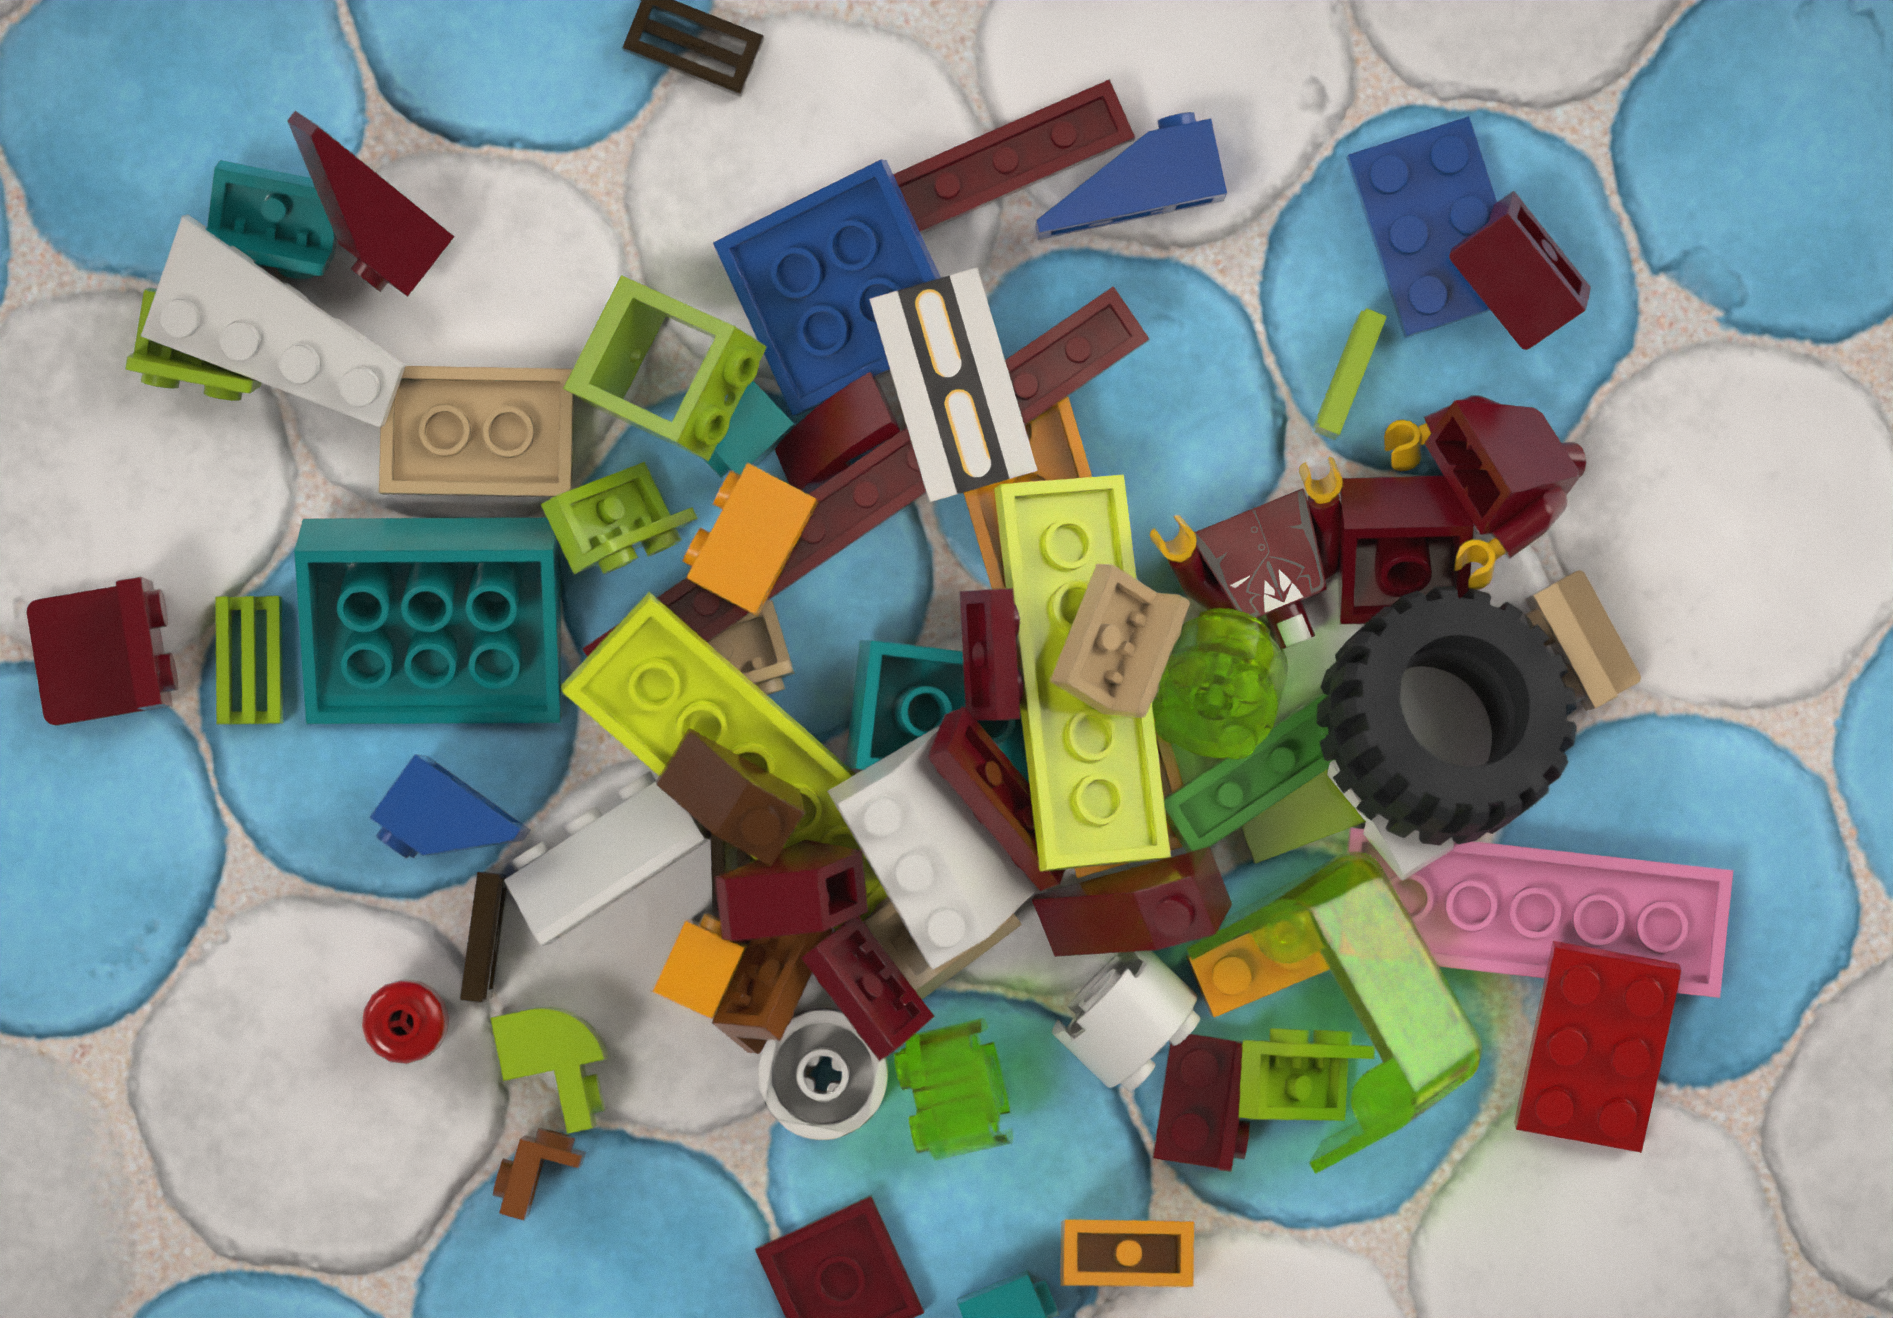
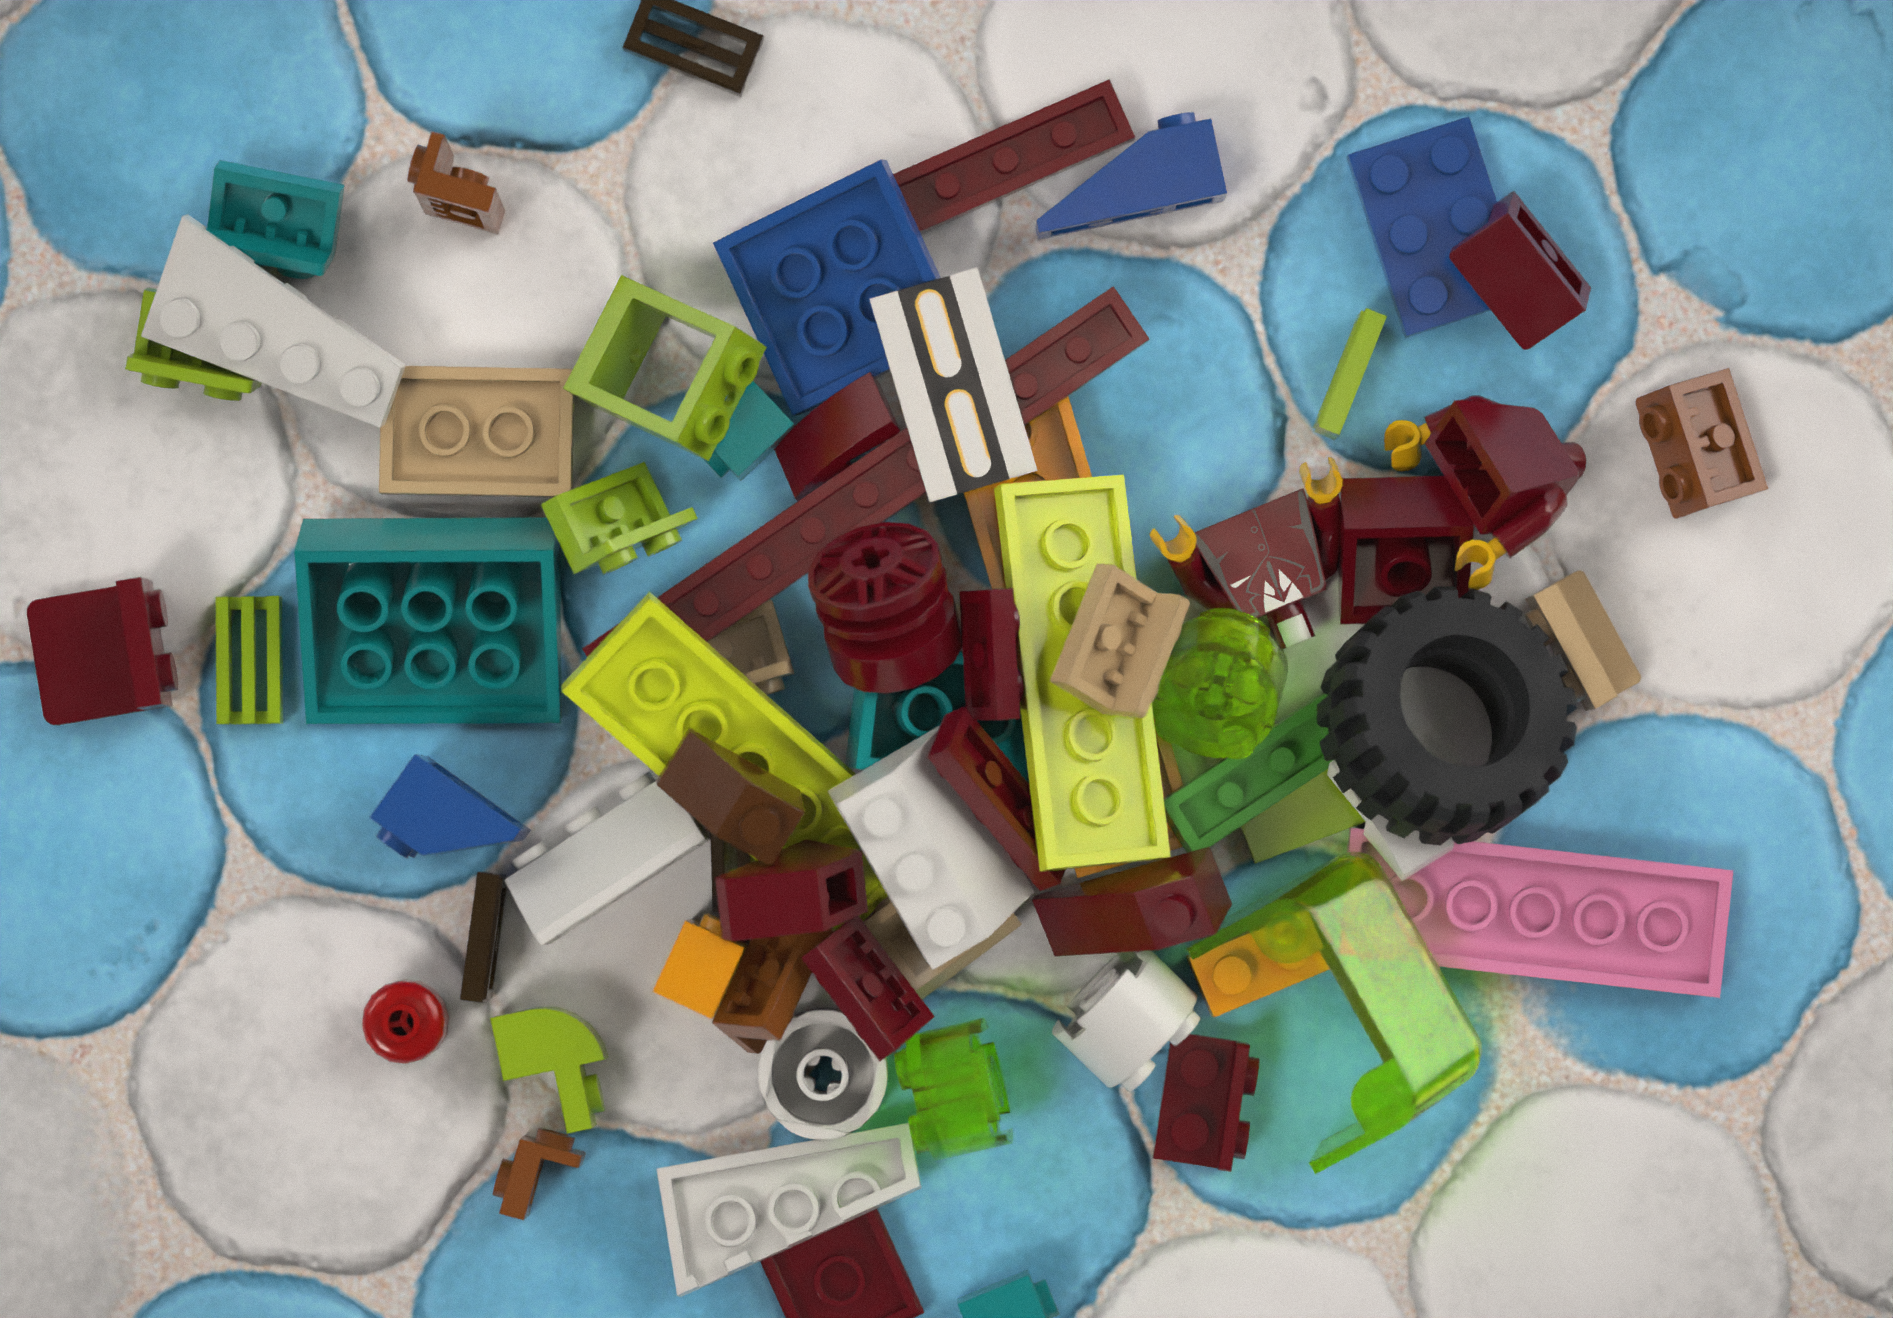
dark red slope [287,111,455,297] -> none
light orange brick [682,462,818,617] -> none
light orange brick [1060,1219,1194,1288] -> none
lime bracket [1239,1028,1375,1121] -> none
red plate [1514,941,1682,1153] -> none
none -> dark orange bracket [407,131,505,234]
none -> white wing [657,1123,921,1297]
none -> dark red wheel [808,522,962,693]
none -> dark orange bracket [1635,368,1769,519]

